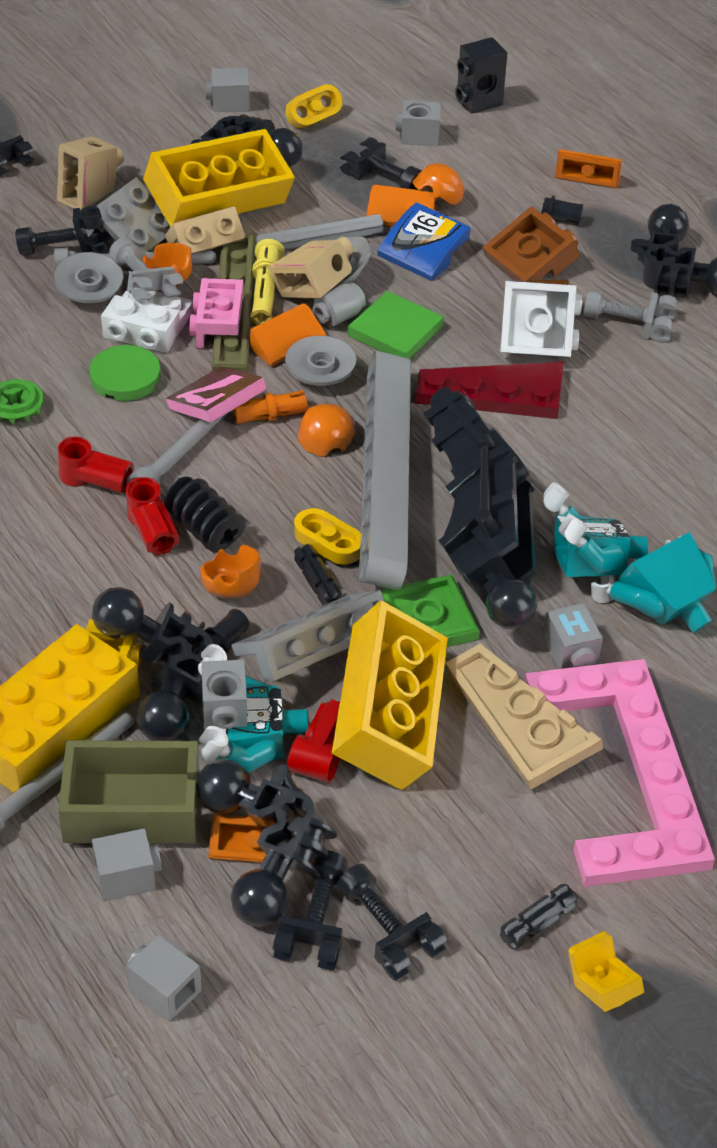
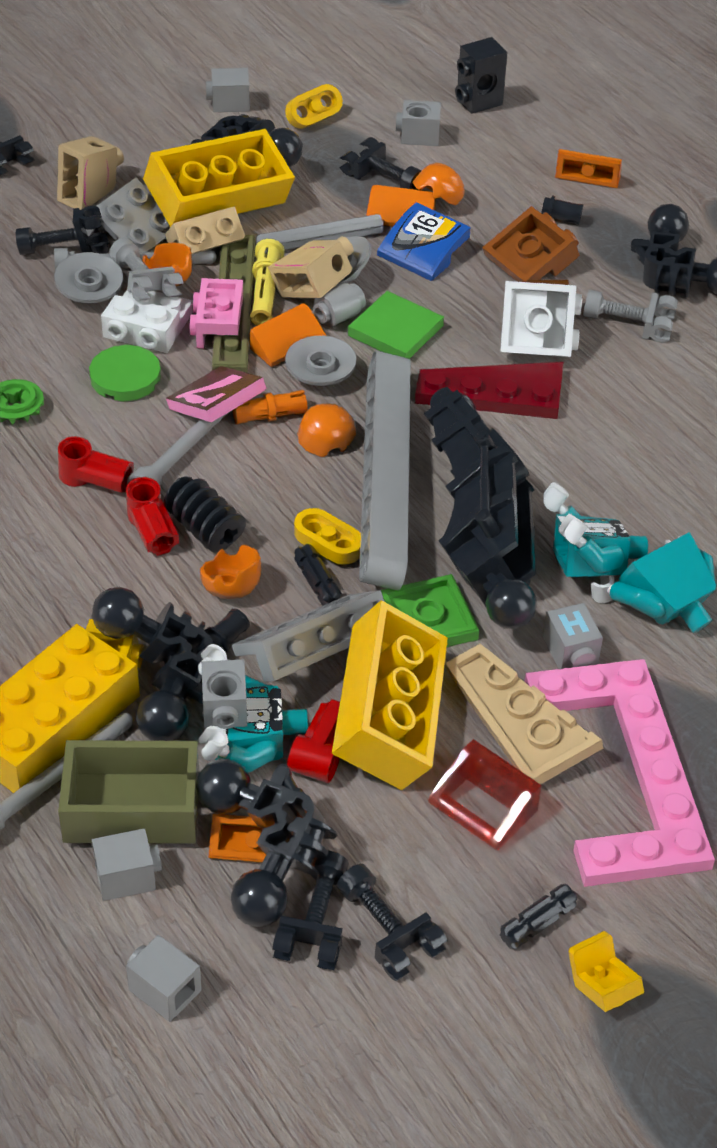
none -> clear red tile [428,739,542,850]

